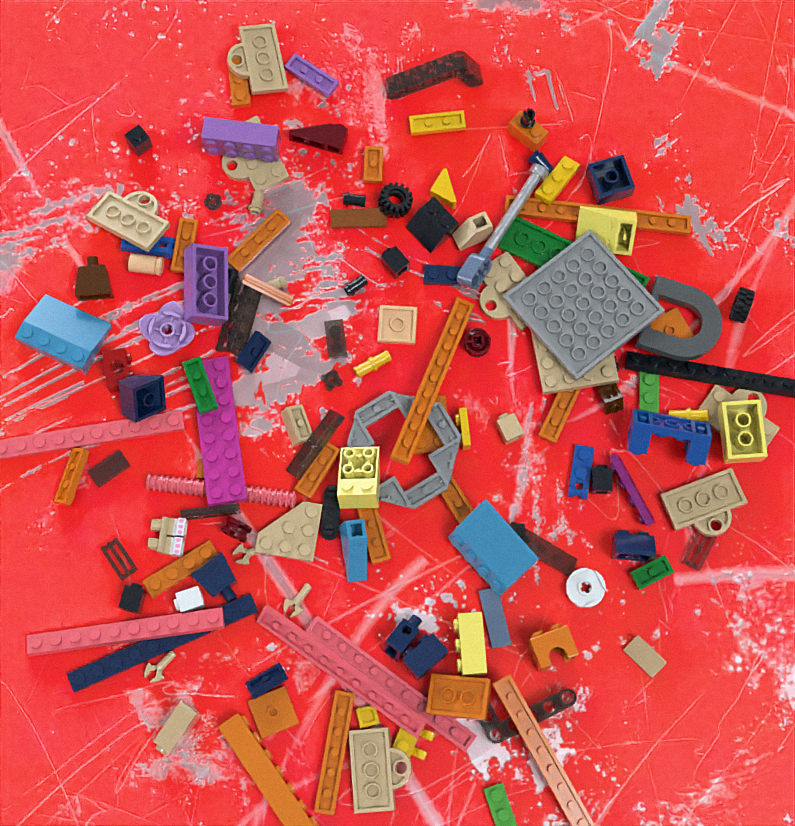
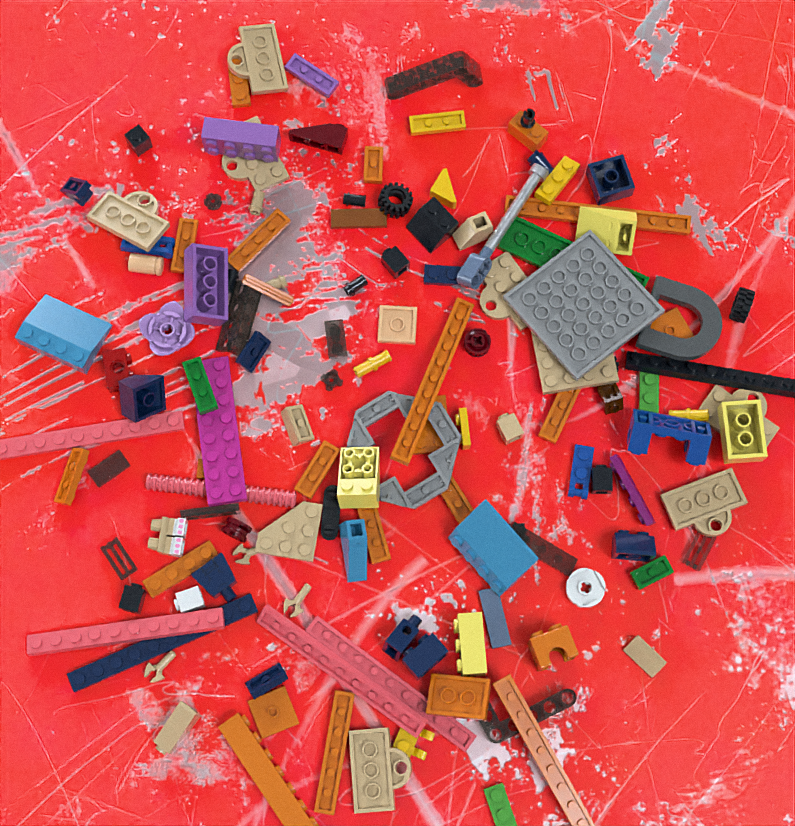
reddish brown torso [75,256,114,301] -> none
clear smoke tile [285,409,345,480] -> none
yellow tile [356,705,380,729] -> none
none -> dark blue slope [60,177,93,206]

